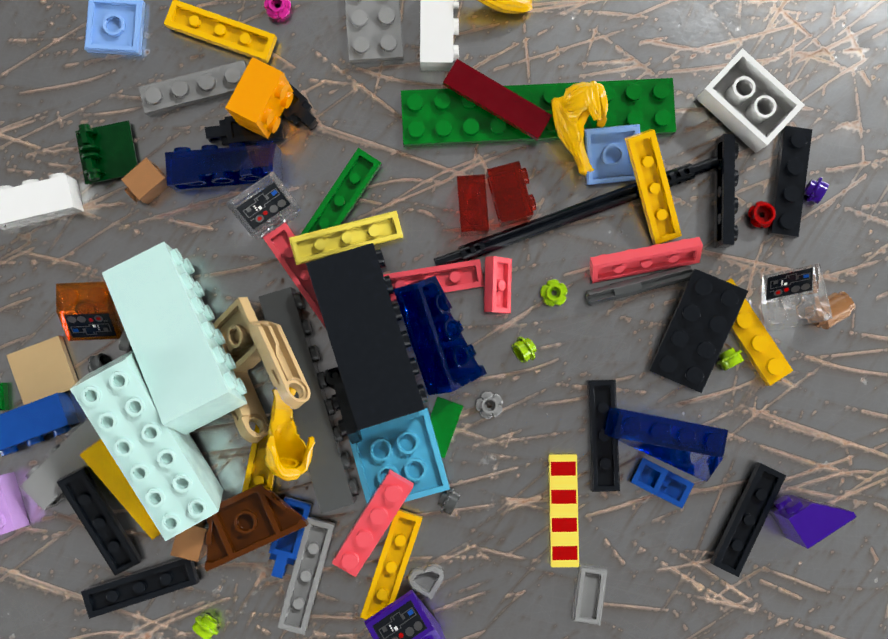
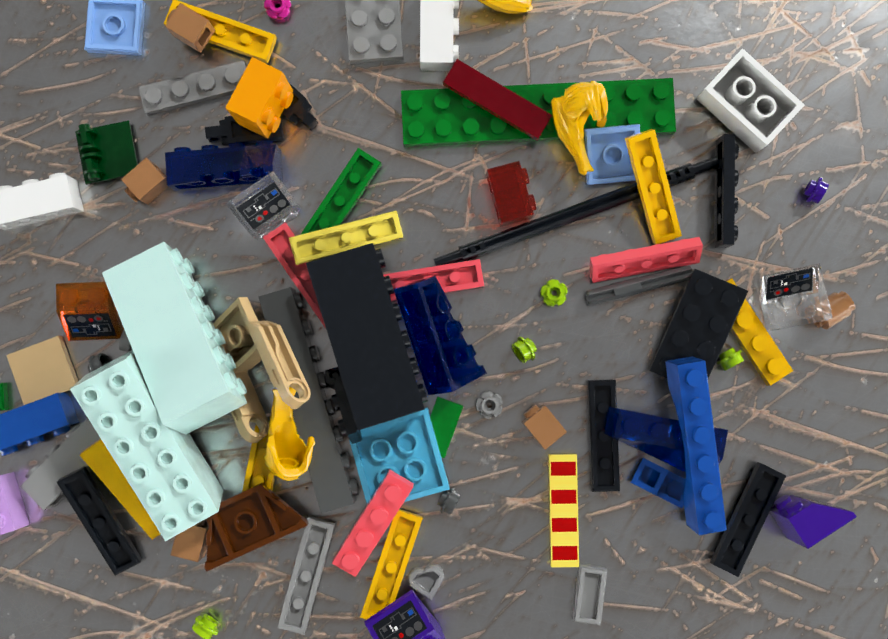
black plate [81,558,200,619] -> none
blue hinge [269,497,312,579] -> none
clear red brick [457,174,489,237] -> none
coral plate [484,256,512,314] -> none
red plate [748,201,776,228] -> none
black plate [768,126,813,238] -> none
none -> medium nougat brick [165,3,216,53]
none -> medium nougat brick [522,404,567,450]
none -> blue arch [665,356,727,535]

